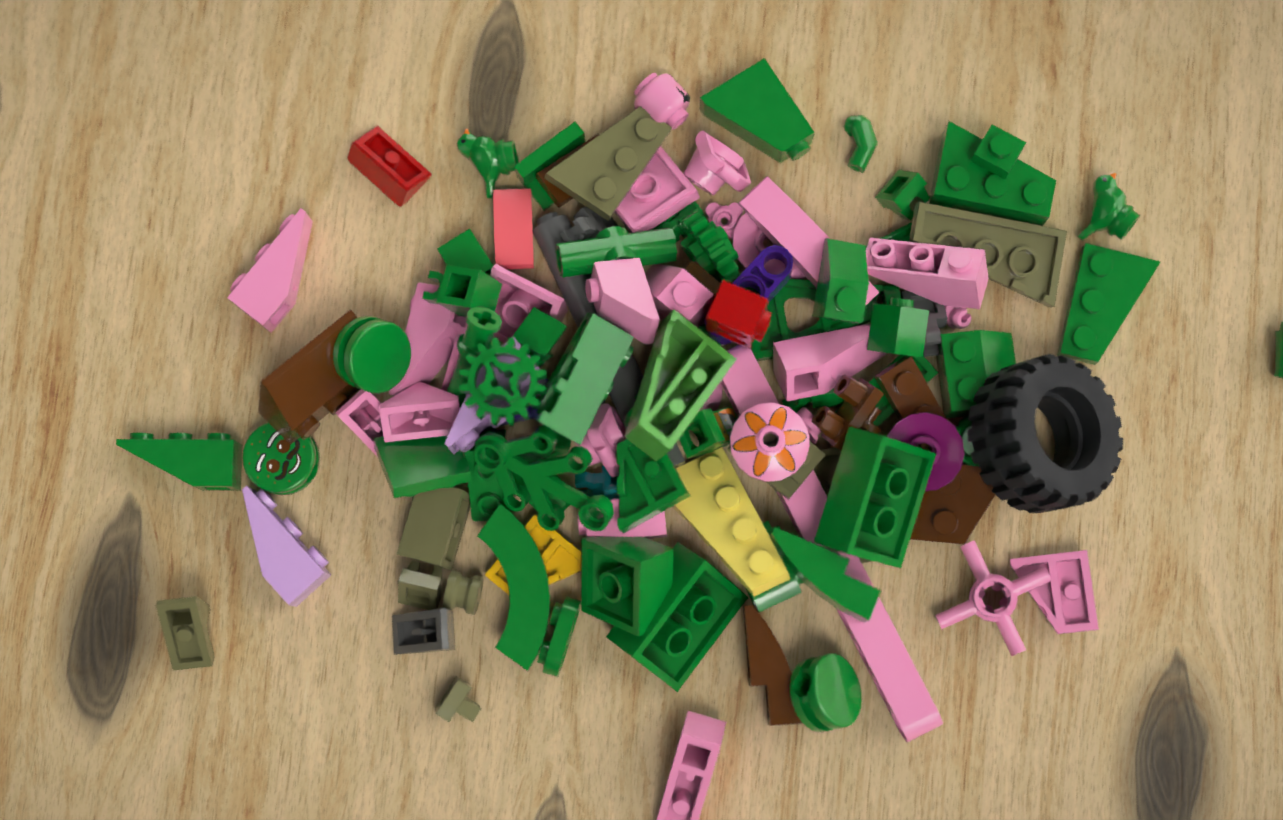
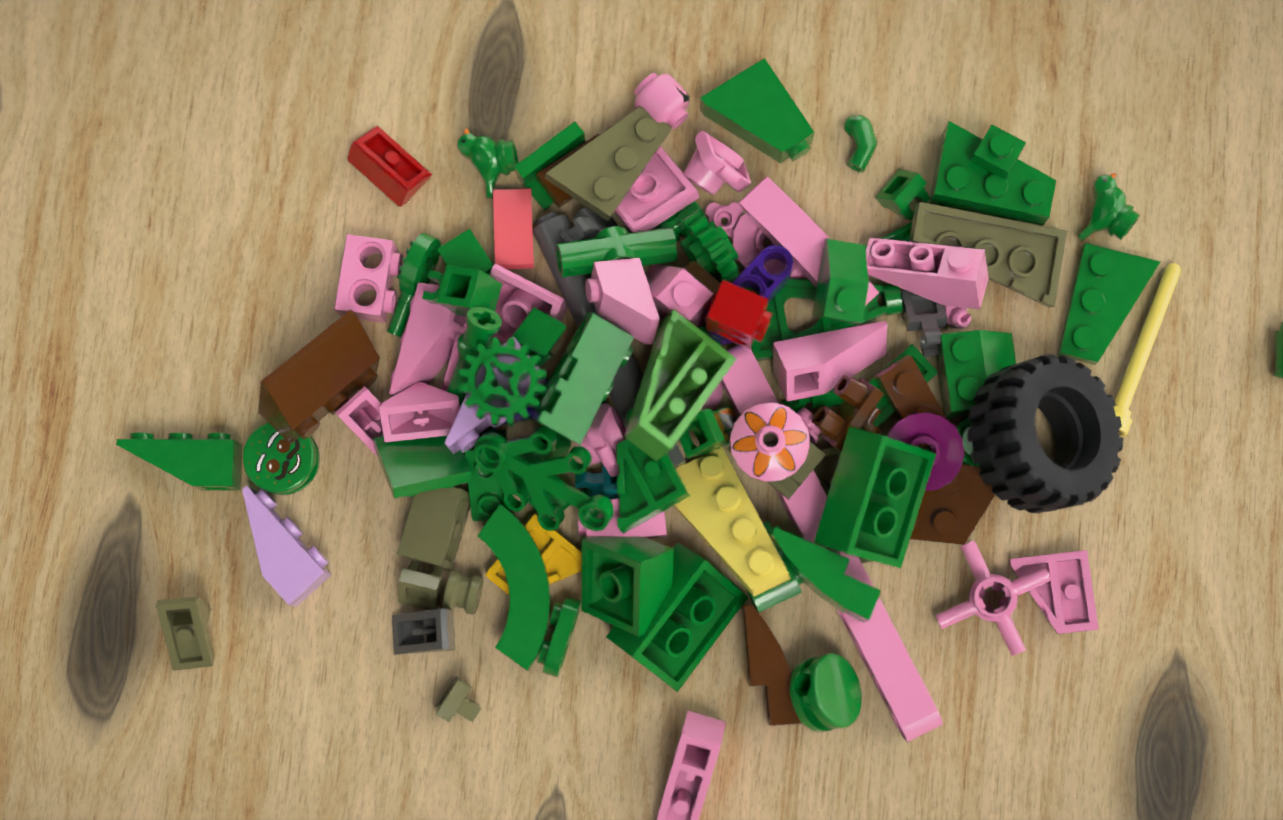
bright pink slope [227,208,313,333] -> none
green head [333,316,411,393] -> none
green brick [867,297,929,357] -> none
none -> bright pink brick [334,235,402,323]
none -> green piece [387,233,441,337]
none -> light yellow piece [1113,263,1181,437]

